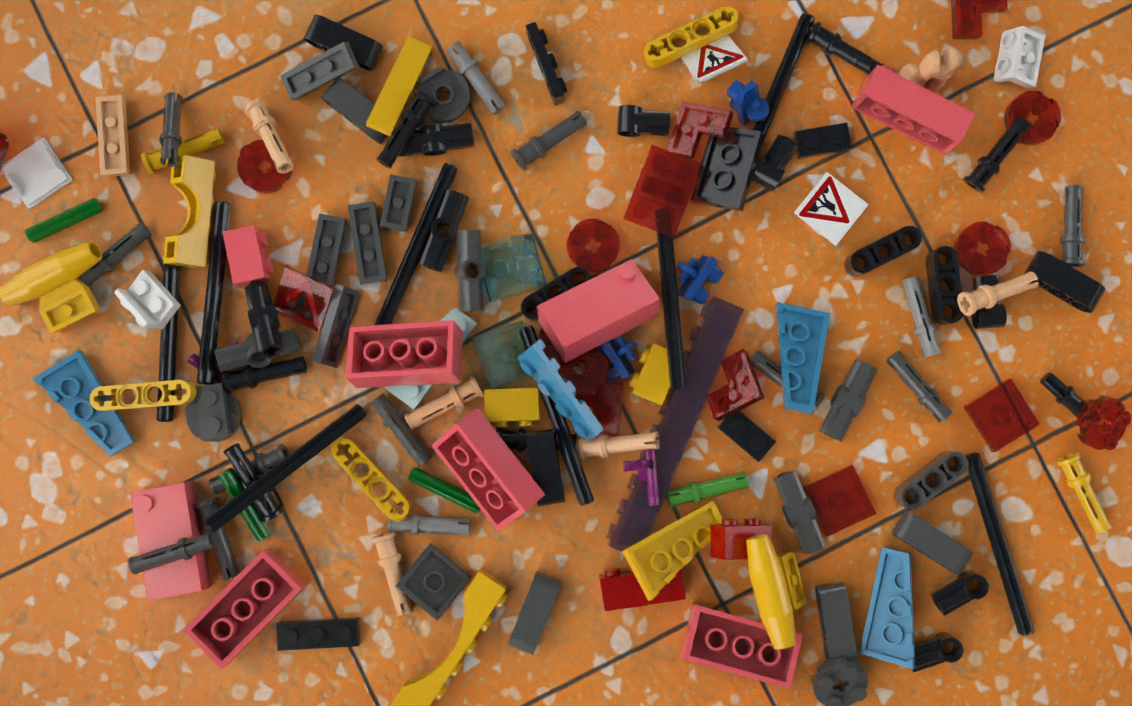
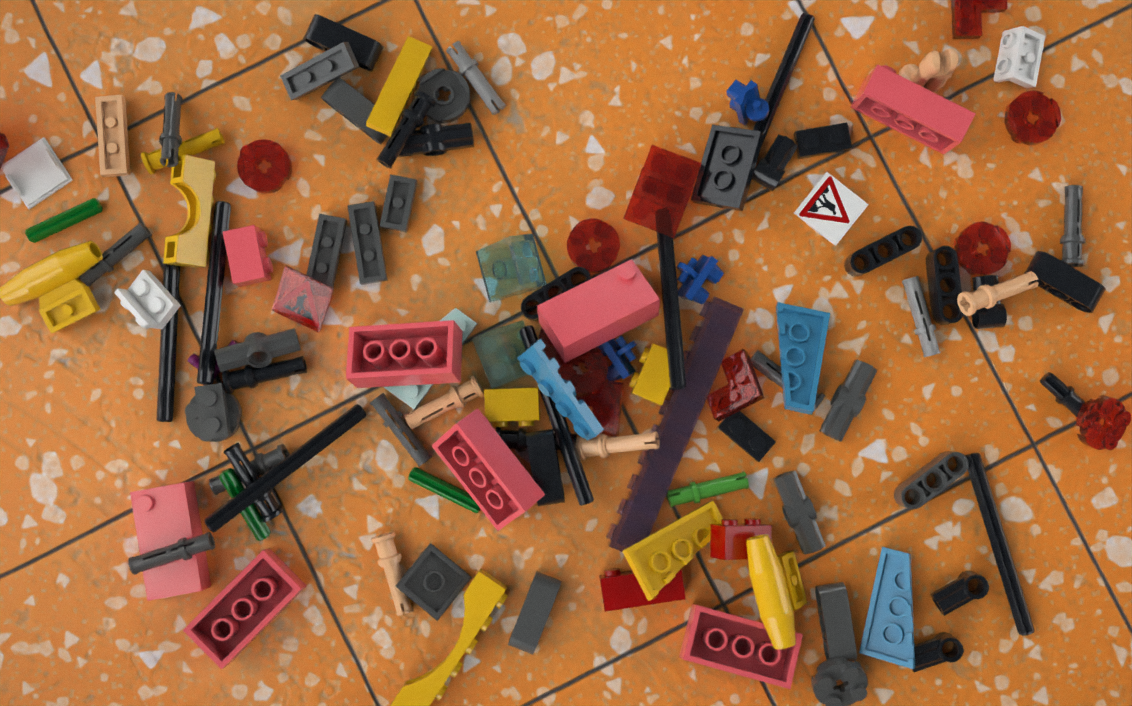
dark azure wing [32,351,137,456] -> none
yellow beam [89,380,197,411] -> none
dark grey pin [194,497,240,580] -> none
light nougat pin [244,99,294,174] -> none
black piece [245,280,284,359] -> none
black plate [276,617,360,651] -> none
dark grey plate [313,284,360,368] -> none
yellow beam [331,438,410,522] -> none
black axle [374,163,457,325] -> none
light grey pin [388,513,471,536] -> none
black piece [420,189,469,273] -> none
dark grey piece [454,230,485,311] -> none
dark grey pin [510,111,587,171] -> none
black plate [526,22,567,106] -> none
black piece [617,105,671,137] -> none
magenta hose [623,450,660,506] -> none
yellow beam [643,6,738,68] -> none
clear red plate [666,102,734,159] -> none
white piece [681,35,748,83] -> none
clear red plate [803,465,876,536] -> none
black pin [805,22,884,75] -> none
dark grey pin [885,351,952,423] -> none
dark grey beam [891,511,973,576] -> none
black pin [963,116,1031,193] -> none
clear red plate [963,379,1040,452] -> none
yellow pin [1056,451,1112,533] -> none

